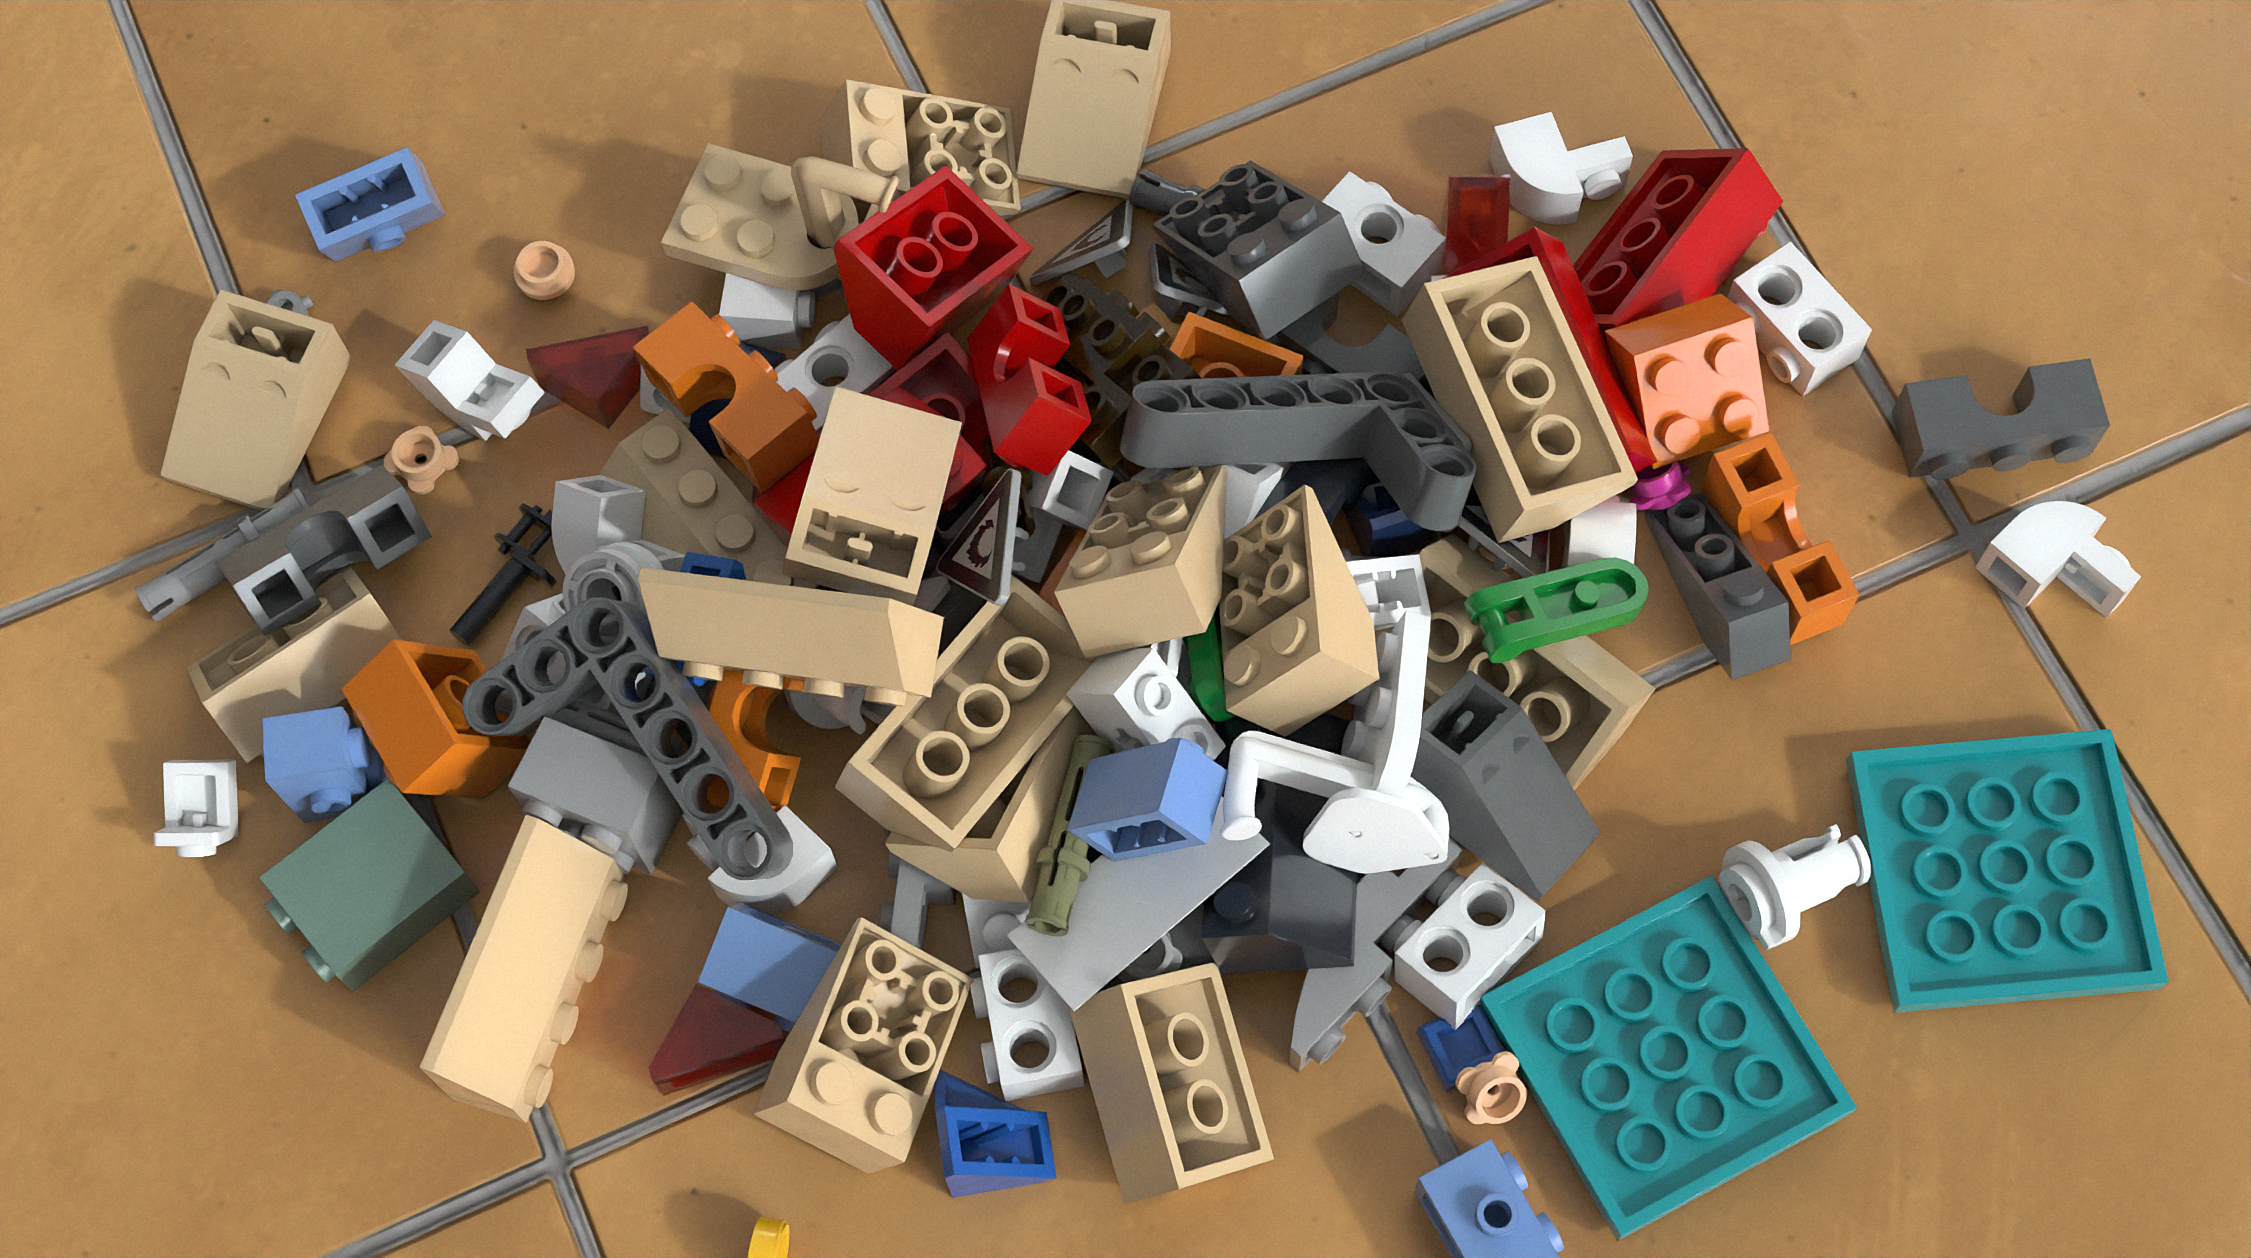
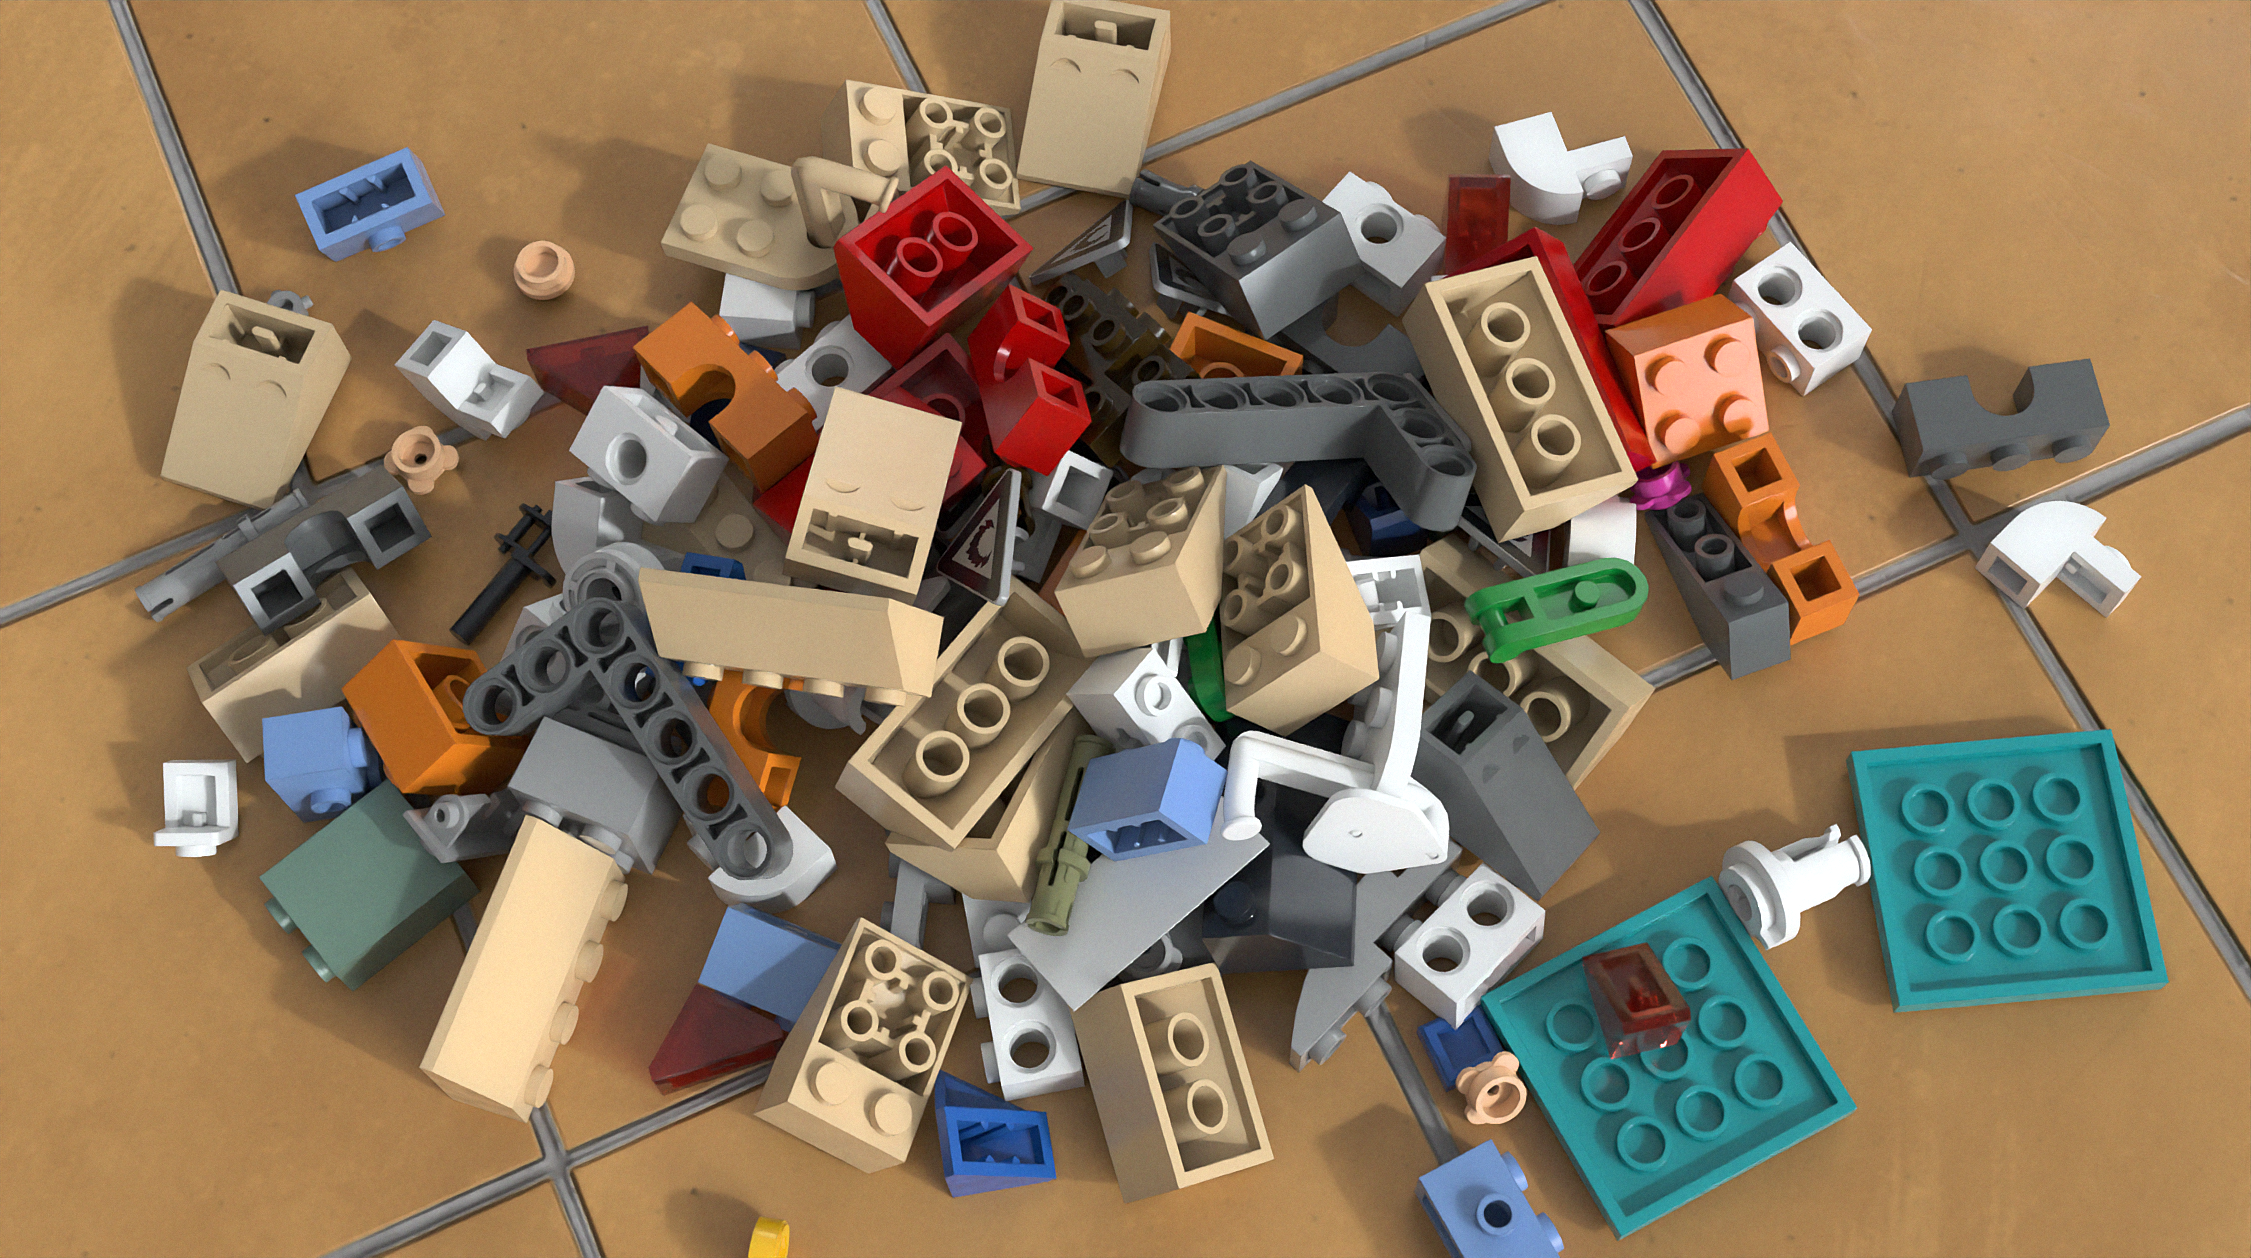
none -> light grey hinge [402,788,525,863]
none -> white brick [569,386,729,526]
none -> clear red slope [1582,942,1691,1059]

